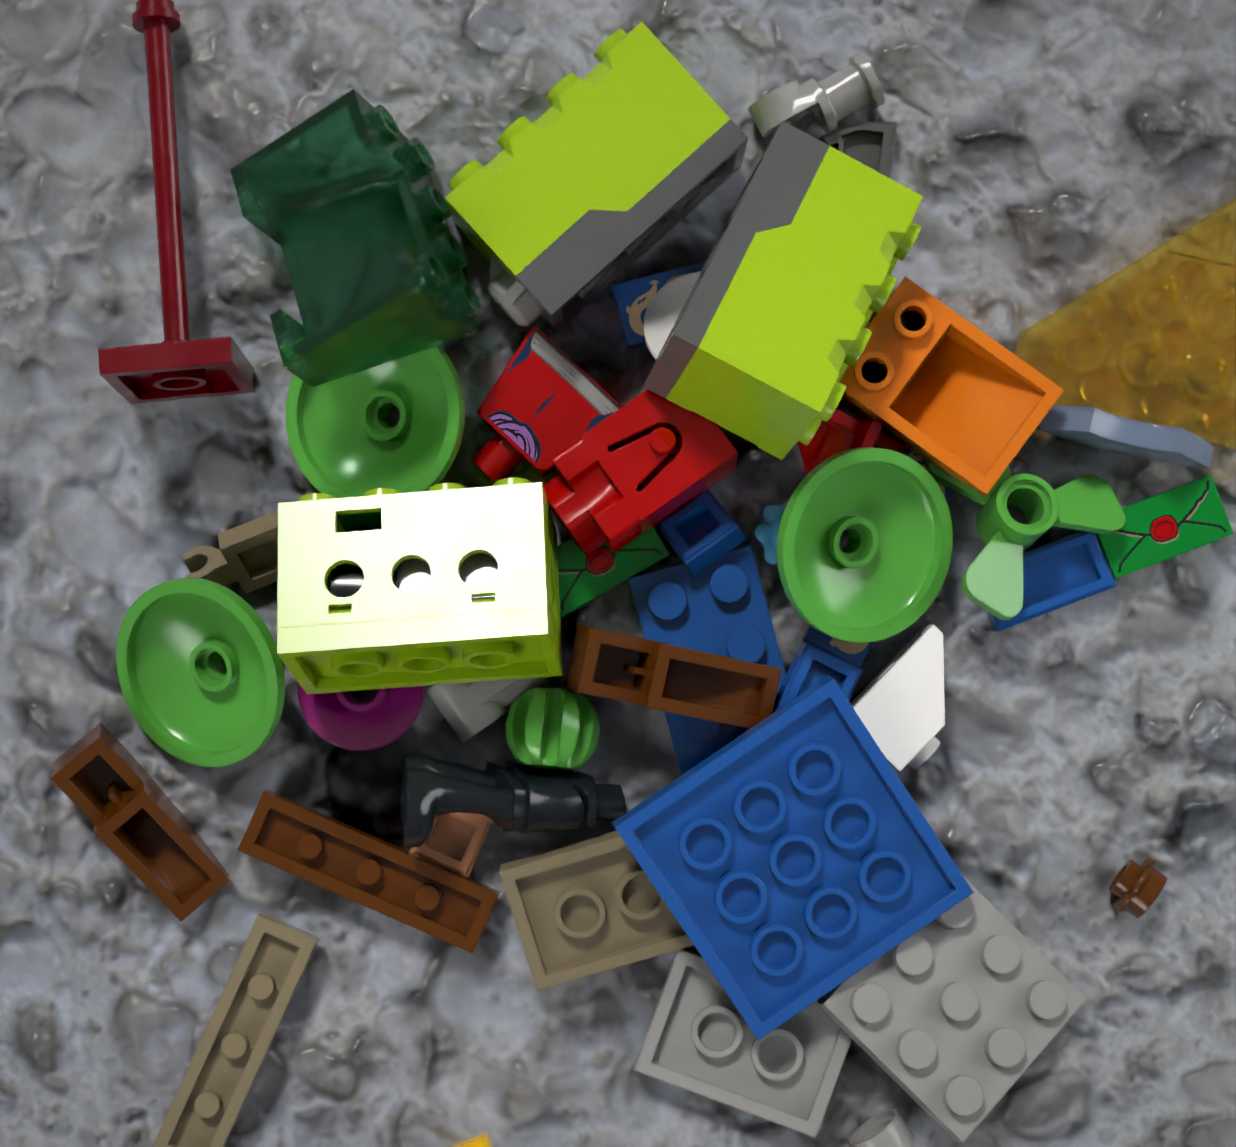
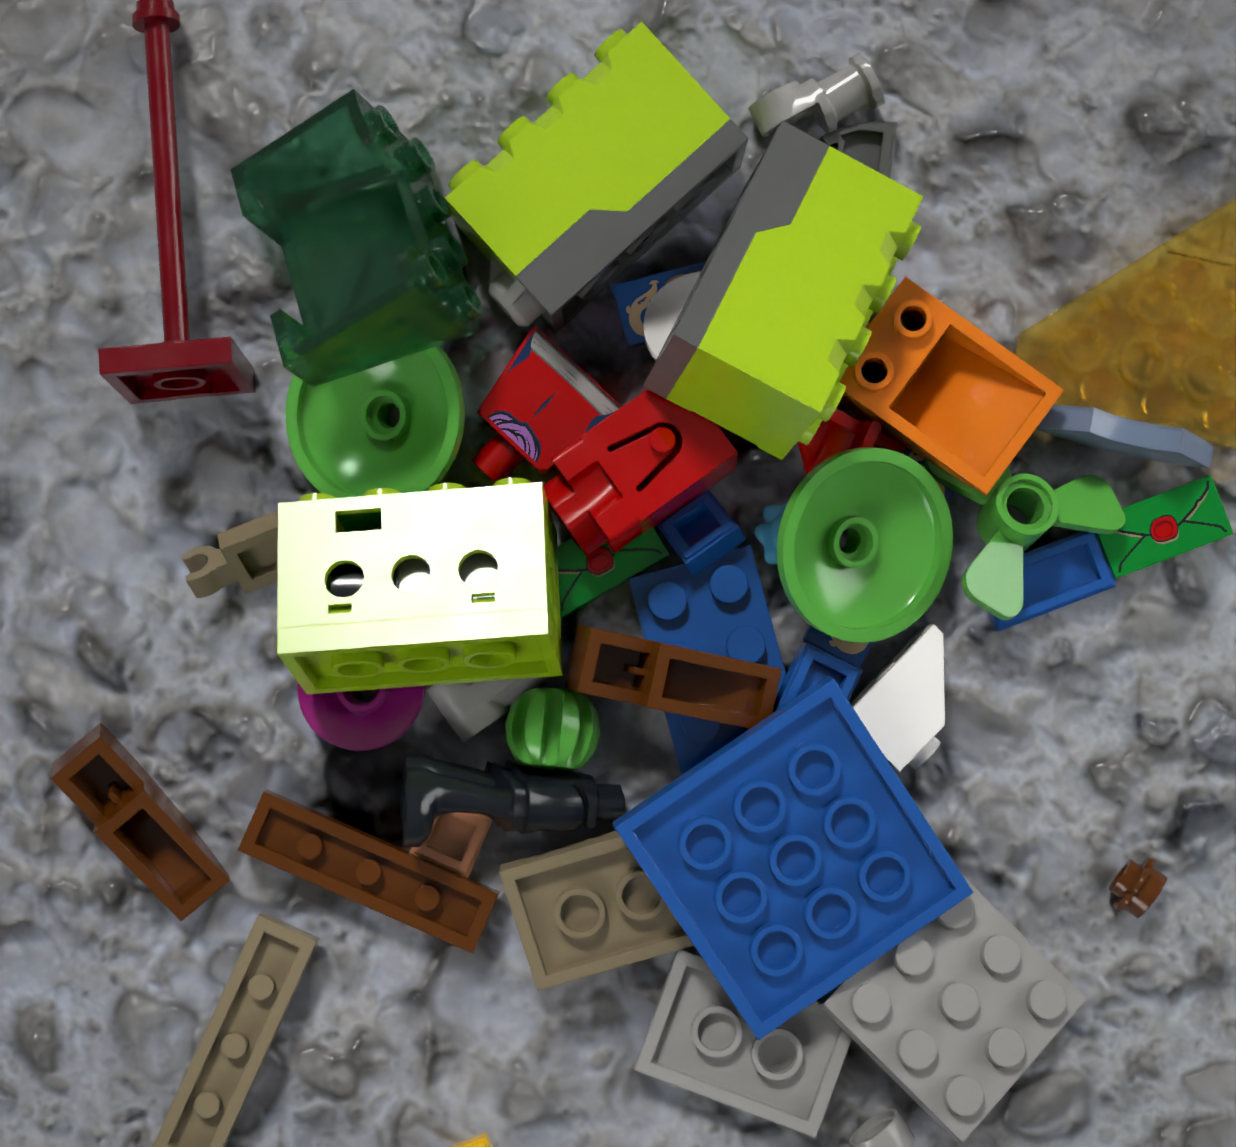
bright green dish [116,577,285,767] -> none

